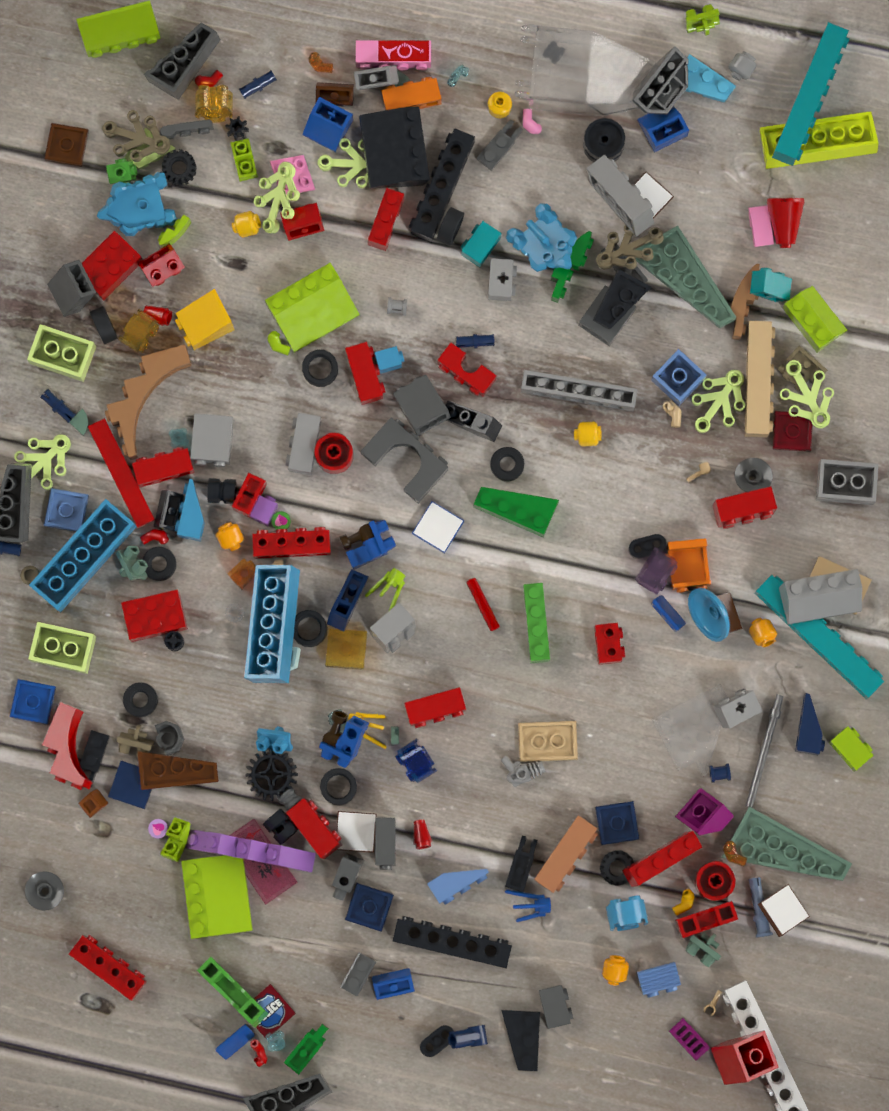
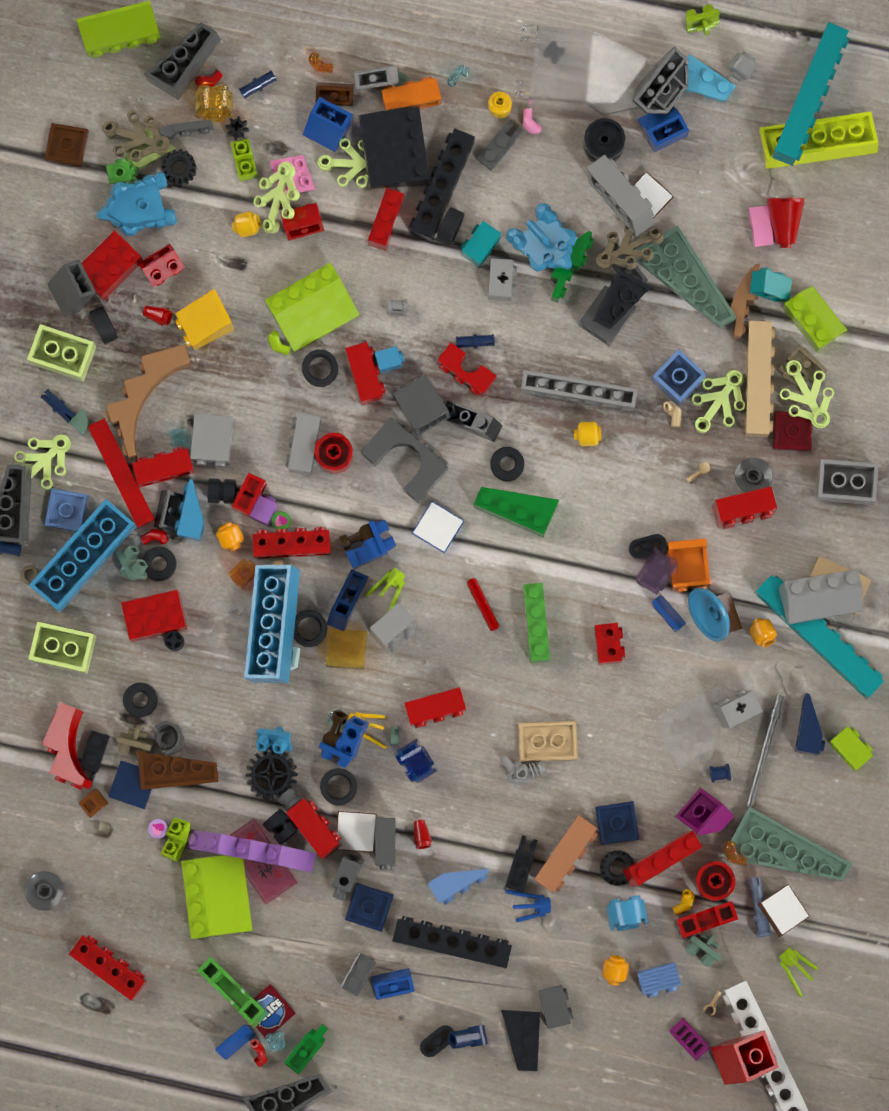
blue tile [10,679,56,725] -> none
clear yellow brick [118,309,159,353] -> none
lime slope [158,215,191,248] -> none
brick [356,40,431,70] -> none
none -> lime plant [778,947,818,997]

